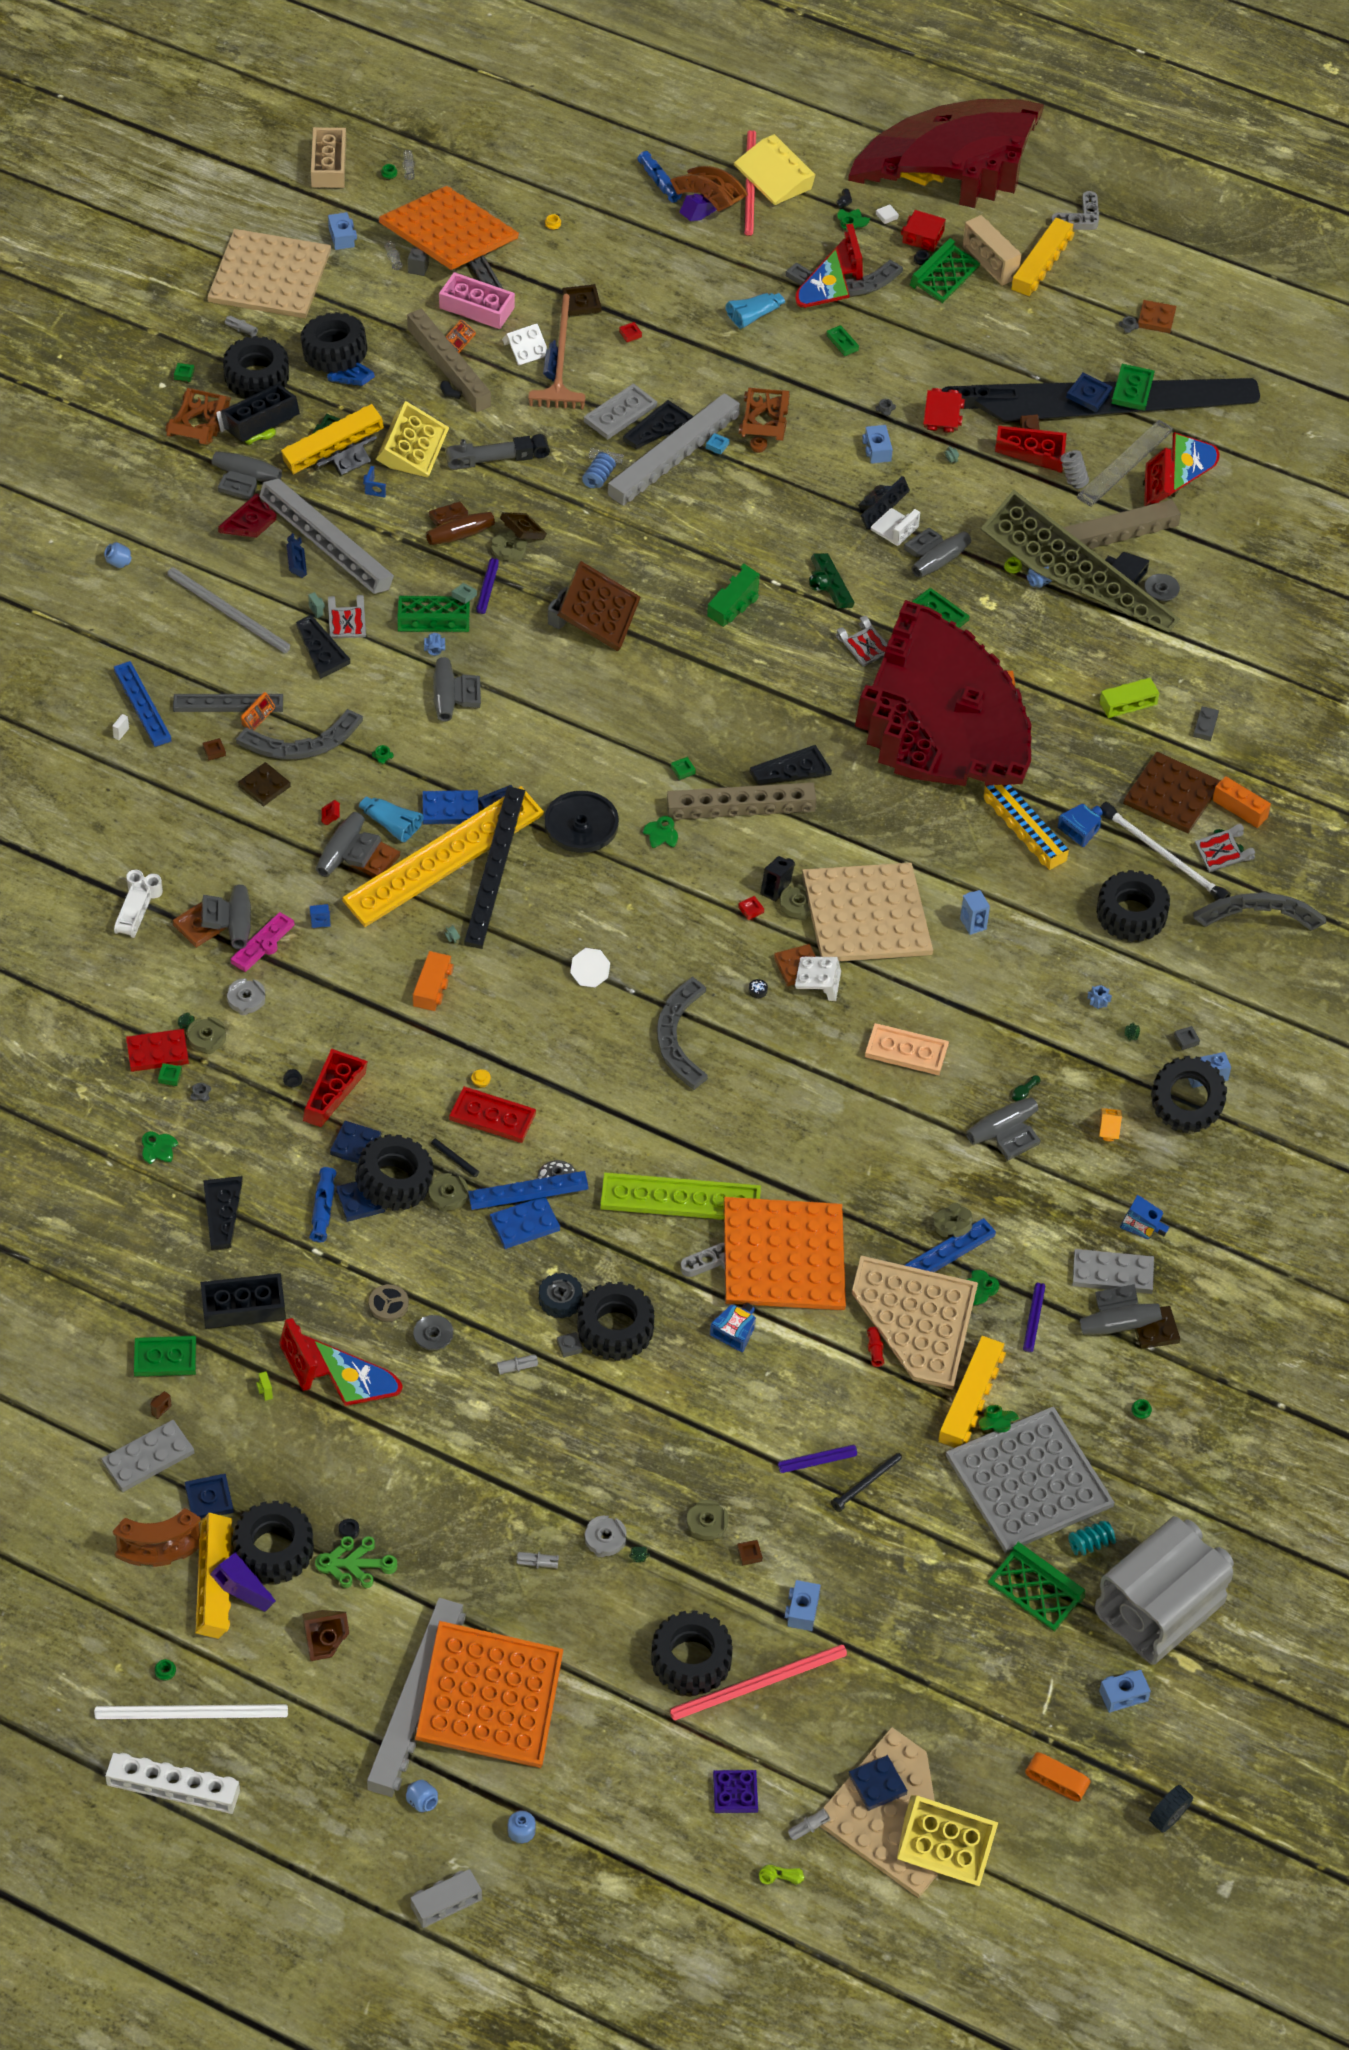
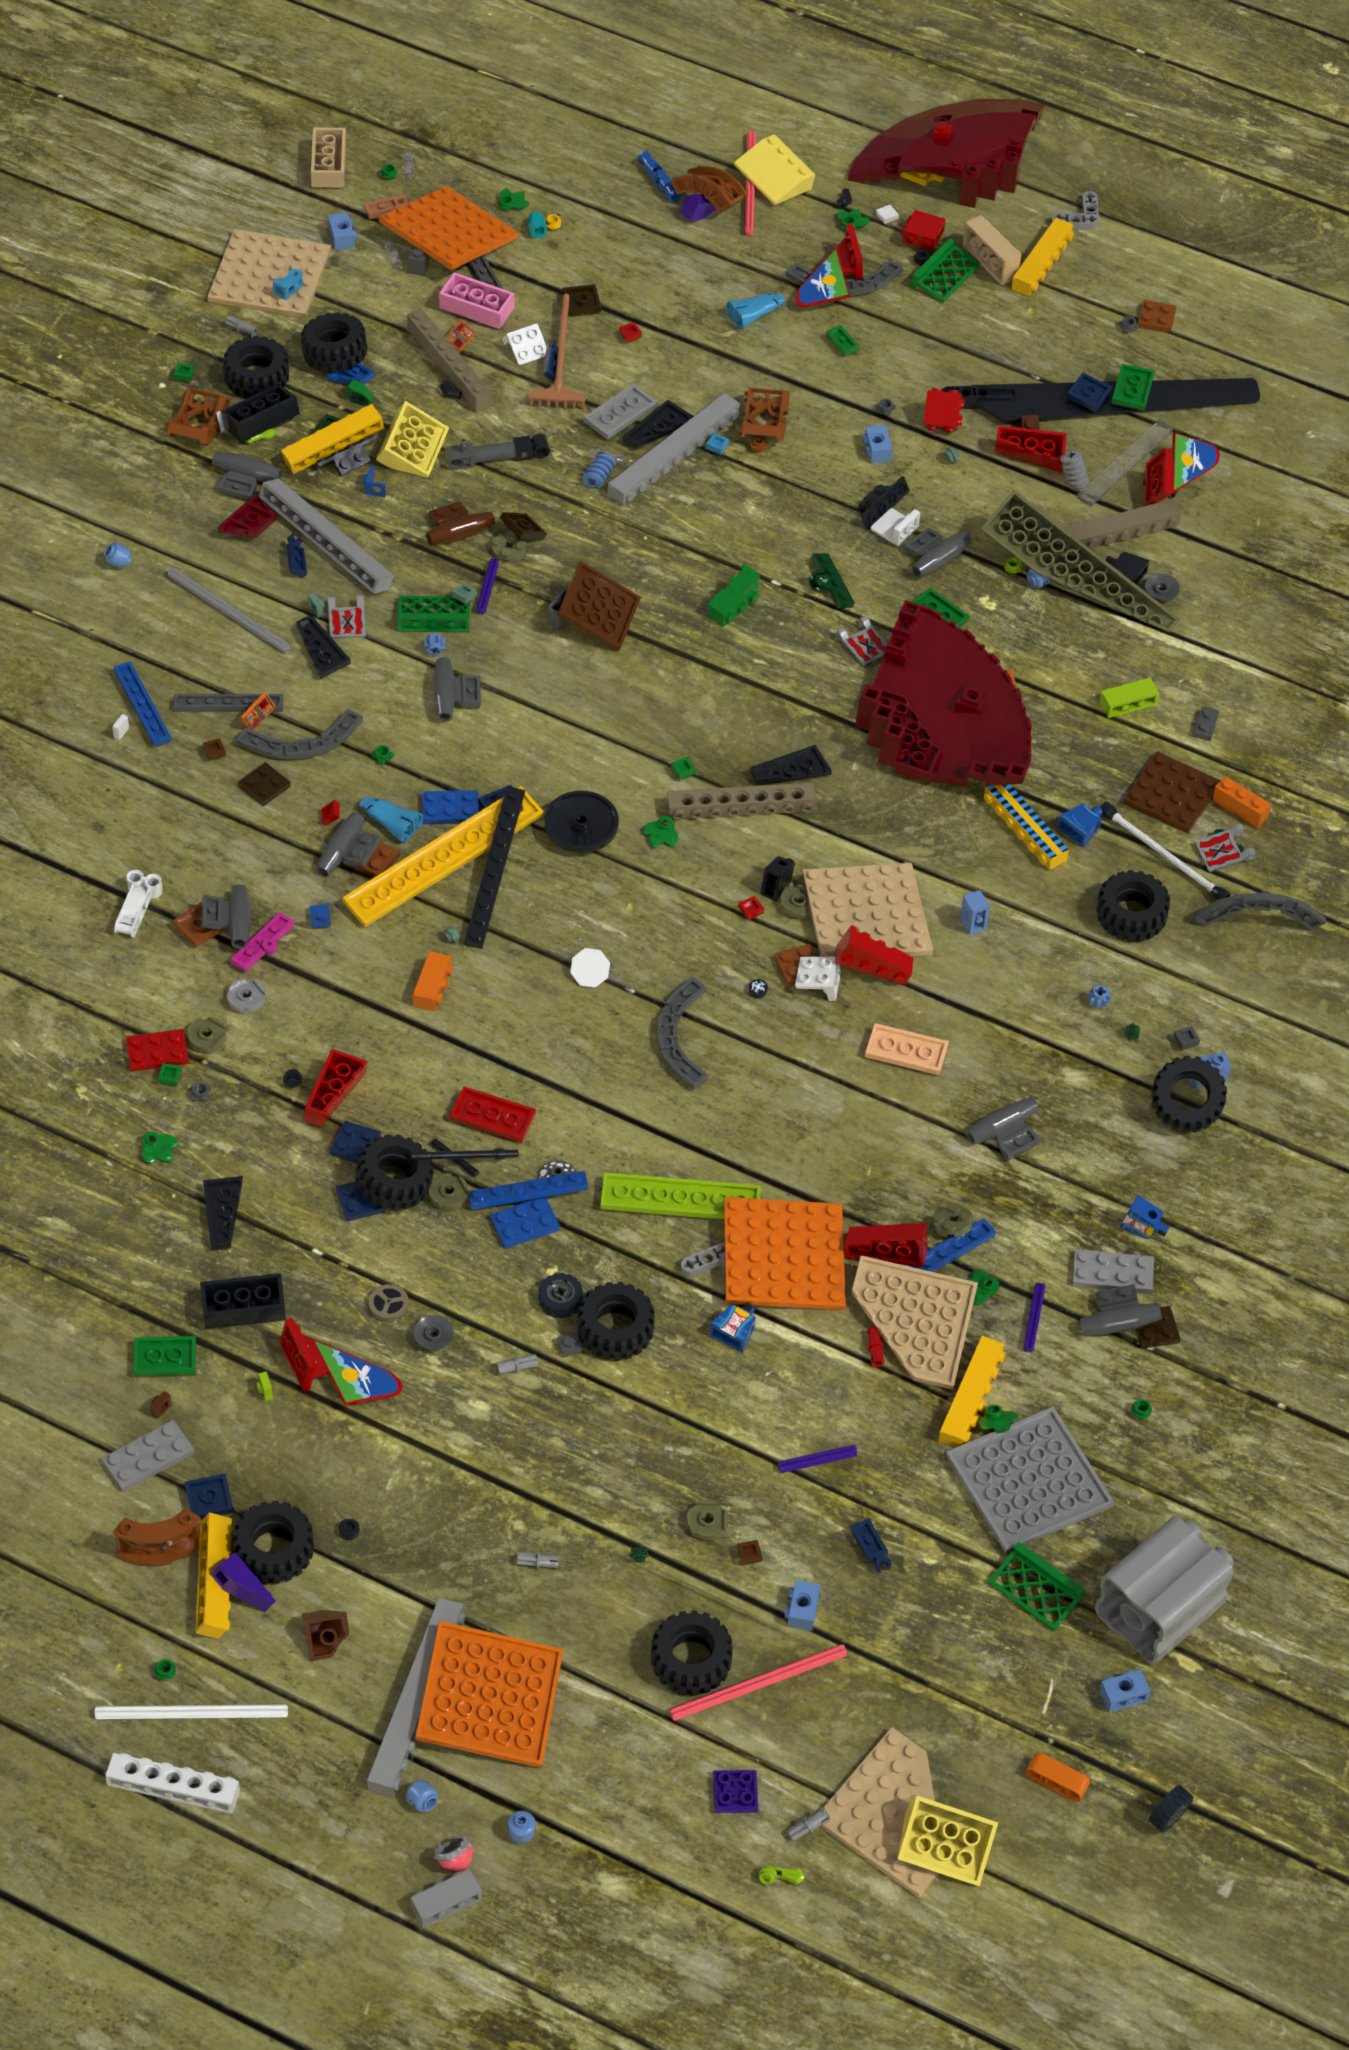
clear green plate [178,1012,195,1031] -> none
blue piece [309,1167,337,1242] -> none
bright green plant [315,1536,397,1588] -> none
yellow plate [471,1069,491,1088] -> none
light grey plate [585,1515,626,1557] -> none
black bar [831,1453,902,1512] -> none
dark blue plate [849,1755,908,1811] -> none
dark green piece [1012,1075,1041,1102] -> none
teal piece [1068,1520,1116,1556] -> none
light orange slope [1099,1108,1122,1141] -> none
none -> dark azure leg [273,269,303,300]
none -> green rock [347,380,374,406]
none -> nougat plate [364,194,410,219]
none -> black bar [409,1148,519,1160]
none -> hair [433,1836,474,1872]
none -> green plate [498,188,529,210]
none -> teal rock [526,211,547,238]
none -> red wedge [835,925,914,985]
none -> red wedge [845,1223,928,1267]
none -> dark blue plate [850,1519,892,1574]
none -> red plate [933,124,953,139]

